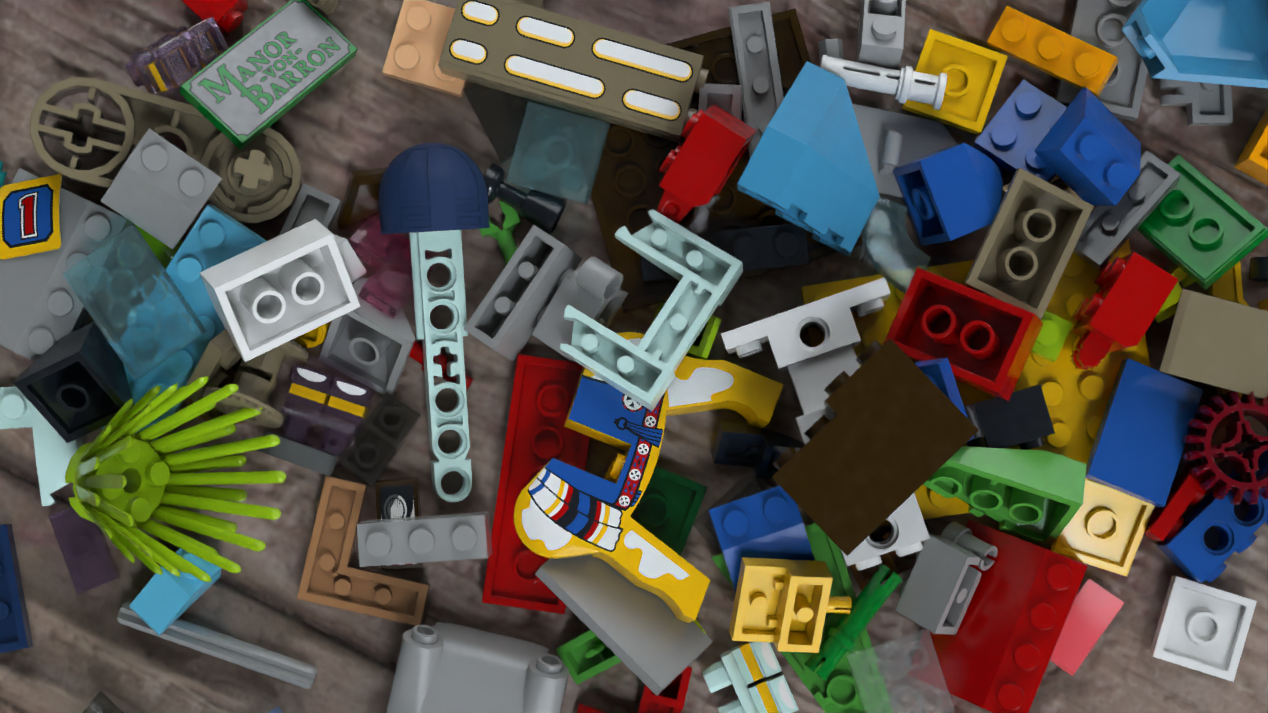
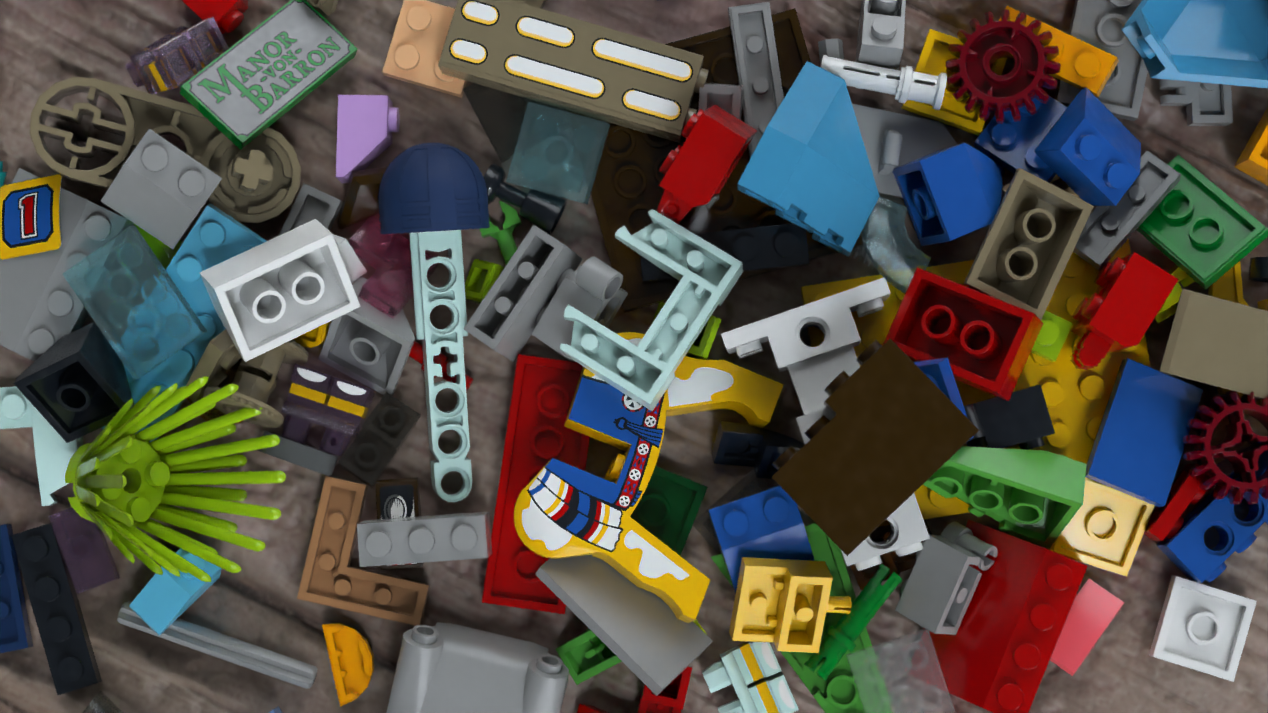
none -> black plate [11,523,102,695]
none -> light orange plate [322,623,374,707]
none -> lavender slope [336,95,400,183]
none -> lime slope [465,259,504,304]
none -> dark red gear [945,9,1061,124]

